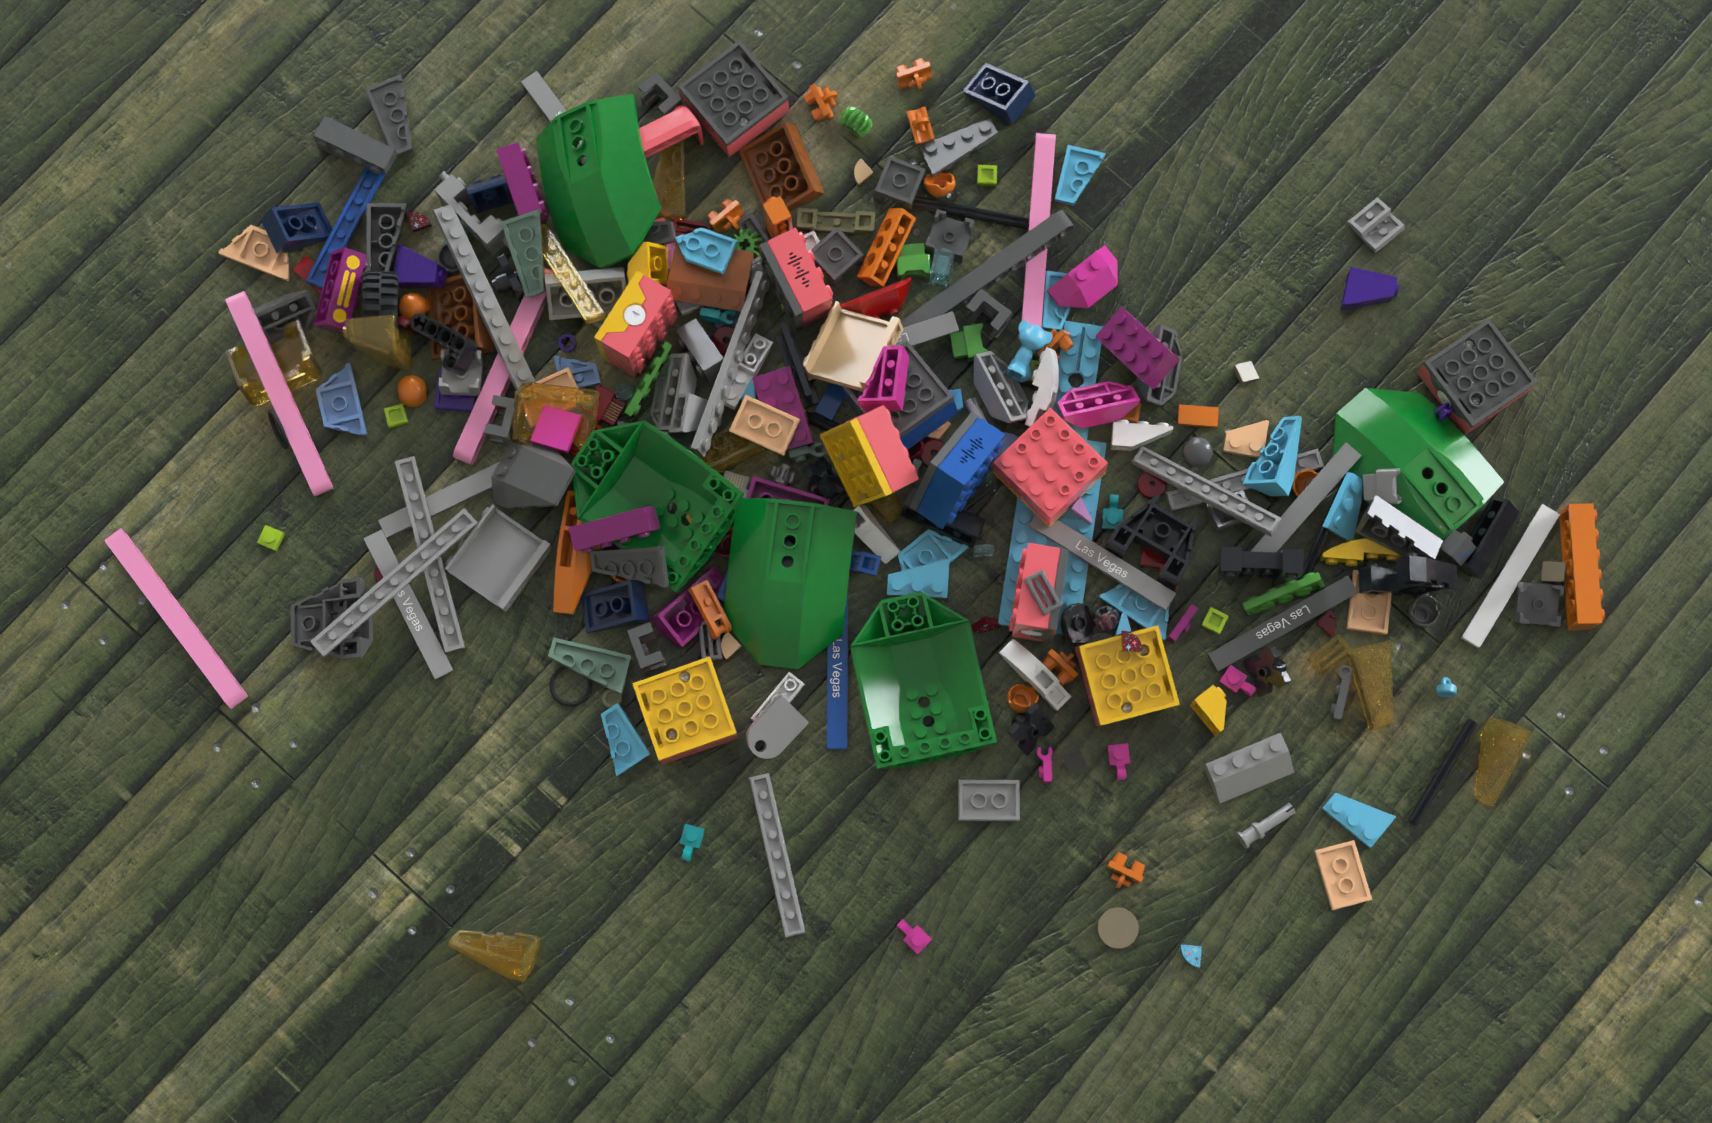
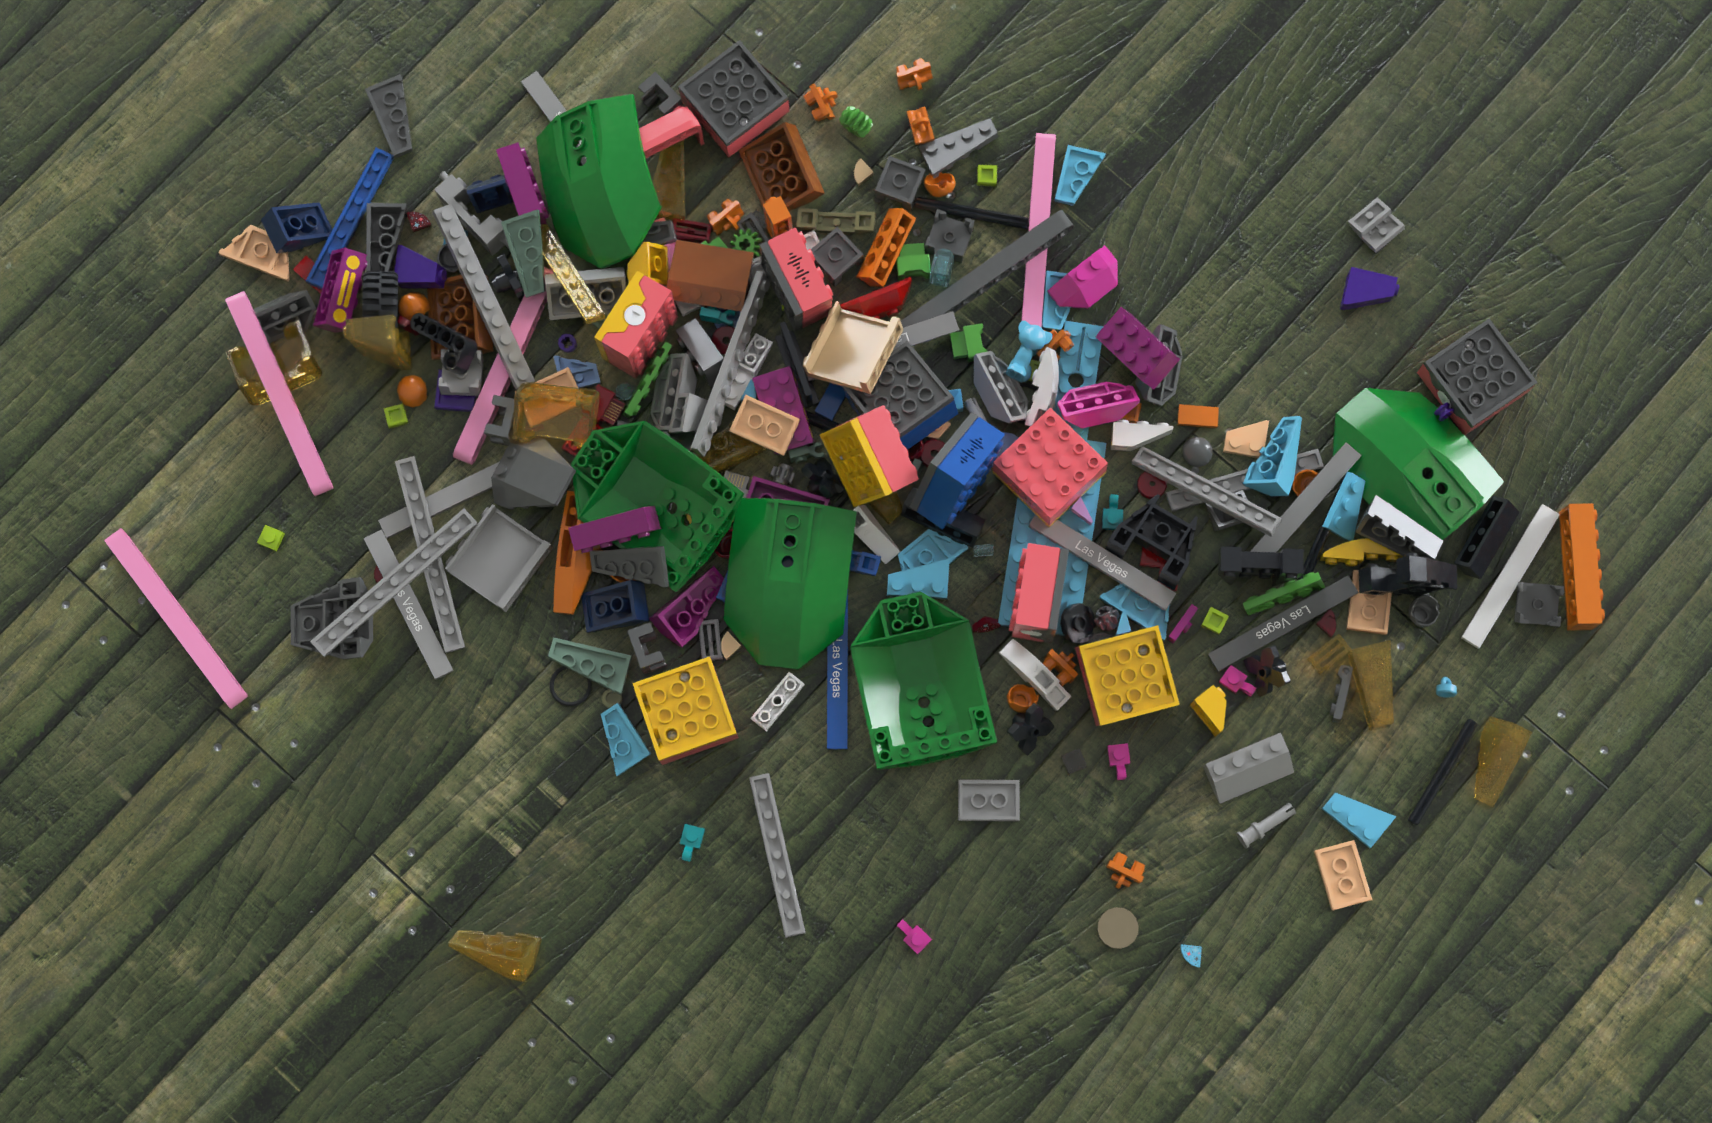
black tyre [268,410,289,449] -> none
dark grey wedge [314,116,397,175] -> none
medium blue wing [316,363,368,436] -> none
dark pink tile [530,405,582,453] -> none
medium azure tile [675,227,738,274] -> none
orange plate [688,580,732,639] -> none
light grey tile [746,694,809,759] -> none
dark pink wedge [857,346,909,412] -> none
dark blue slope [963,63,1035,124] -> none
dark grey panel [965,289,1012,341] -> none
flat silver tile [1024,570,1062,616] -> none
dark pink plate [1037,747,1053,783] -> none
dark red tile [1121,631,1143,651] -> none
slope [1233,361,1259,386] -> none
light grey piece [1363,468,1401,504] -> none
dark grey brick [1440,530,1477,566] -> none
dark tan slope [1540,561,1566,584] -> none

